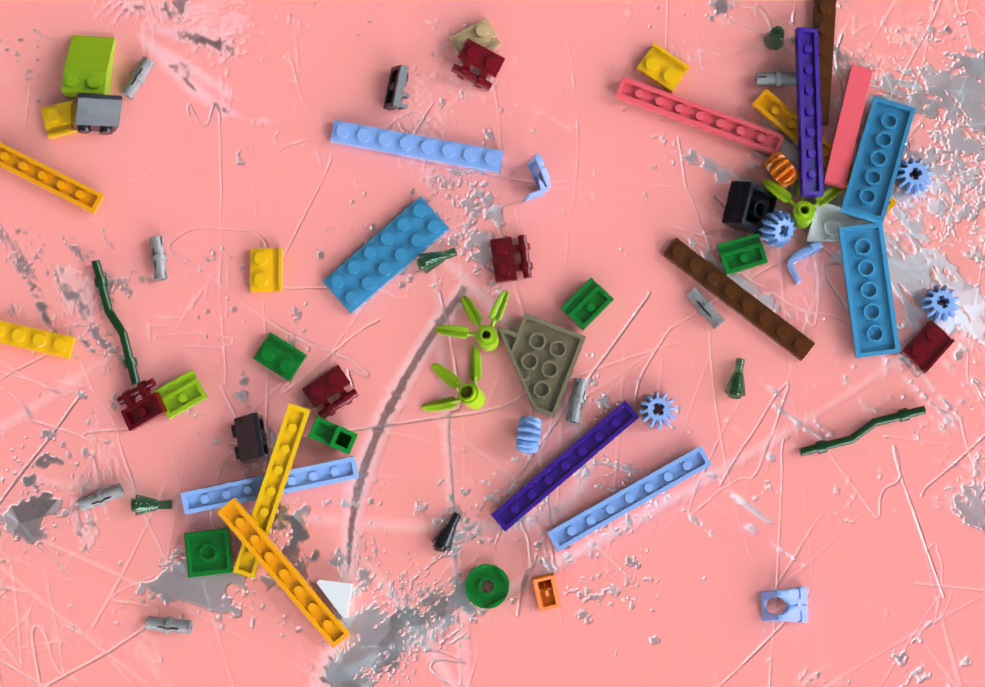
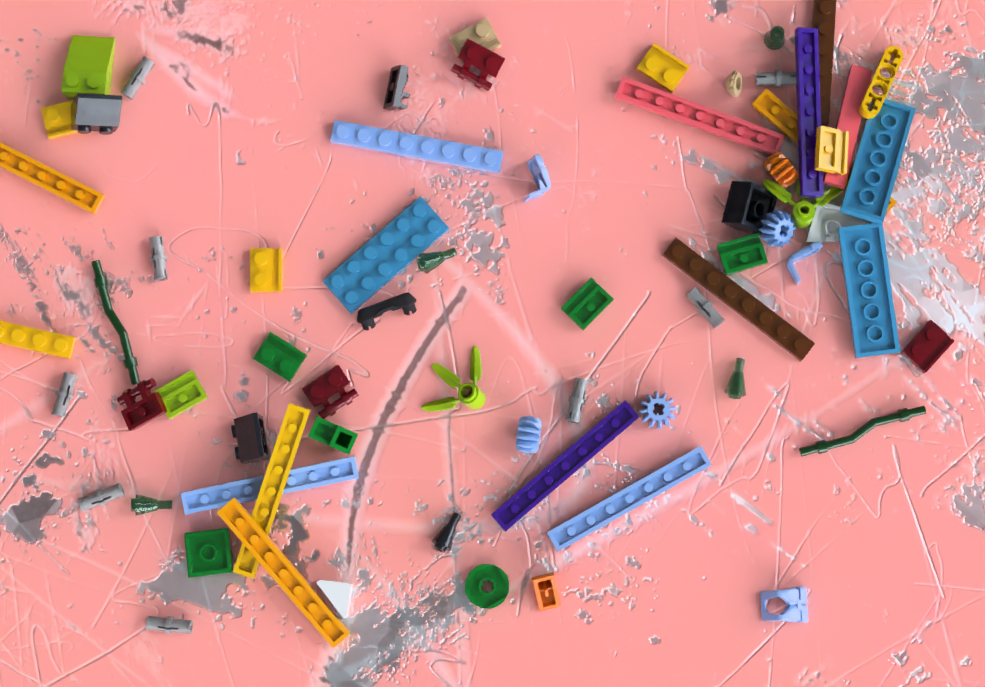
lime plant [435,291,509,352] -> none
dark red plate [490,235,533,283] -> none
dark tan wing [498,313,586,418] -> none
light blue gear [895,157,932,195] -> none
light blue gear [922,285,960,322] -> none
none -> light grey pin [51,372,78,418]
none -> black piece [357,292,417,331]
none -> tan animal [725,70,743,97]
none -> yellow plate [814,126,849,175]
none -> yellow beam [859,46,904,119]

